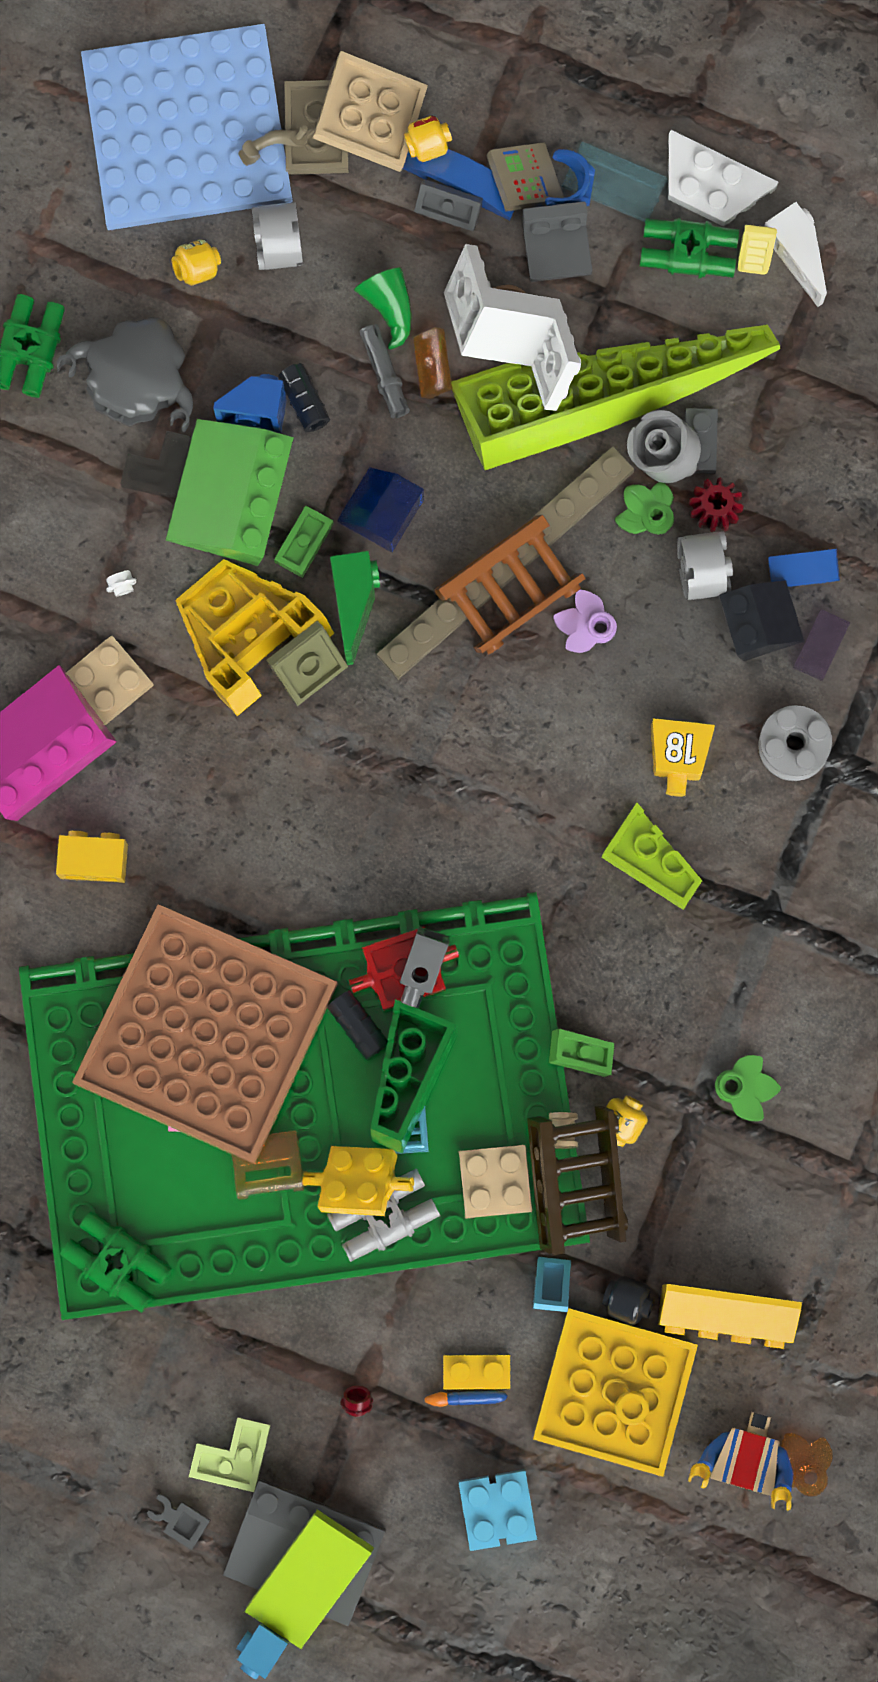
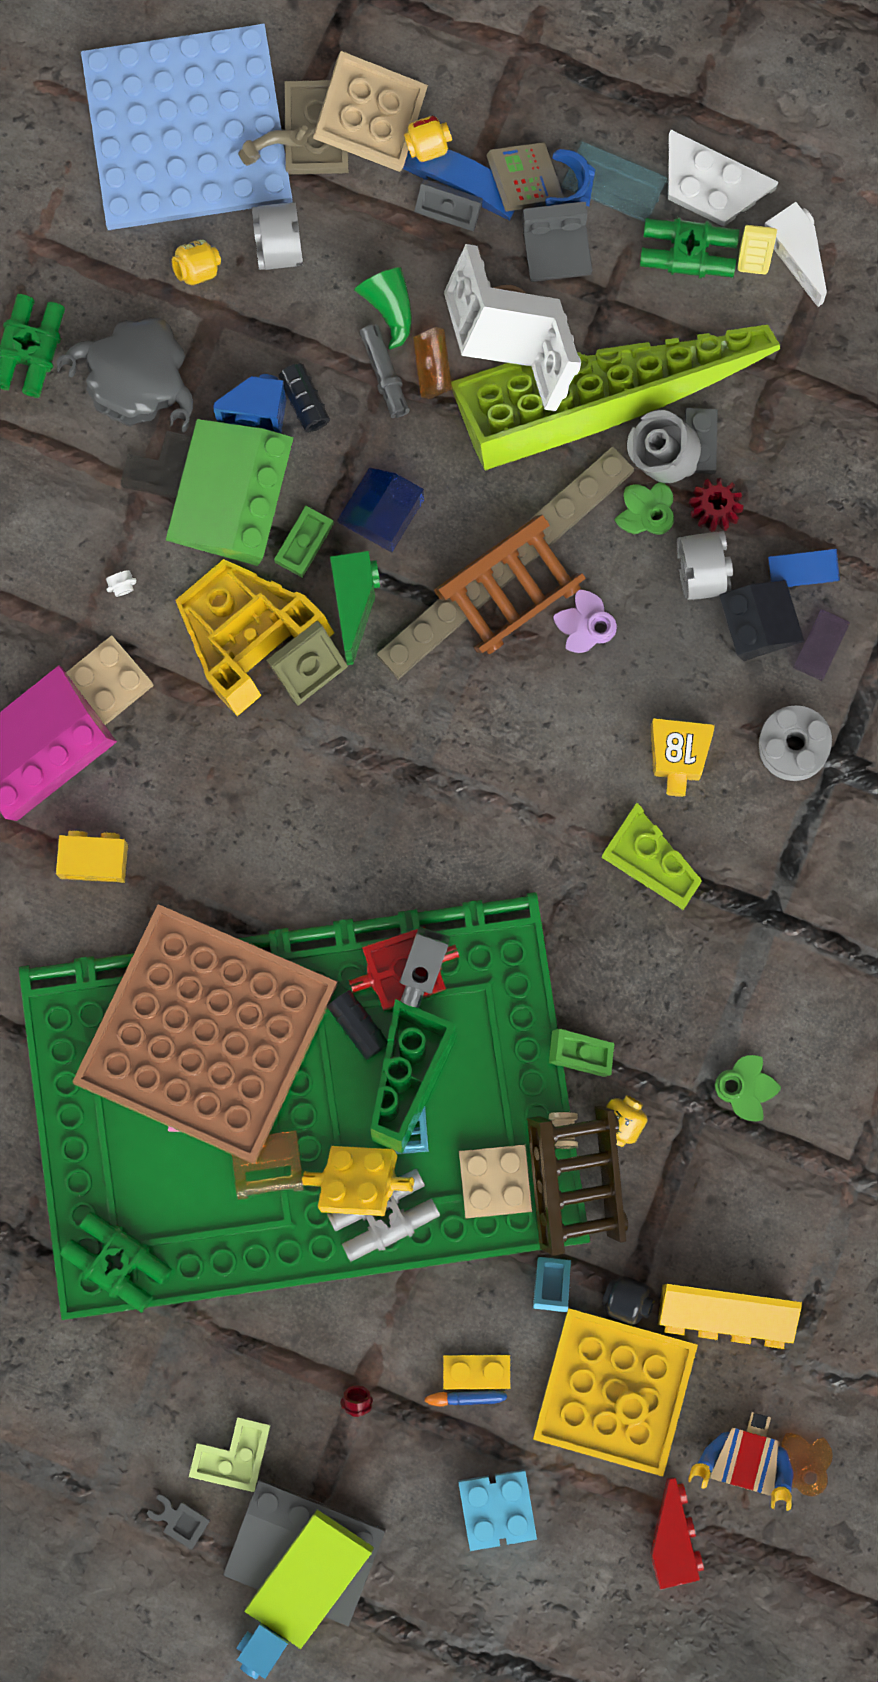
none -> red slope [650,1477,704,1590]

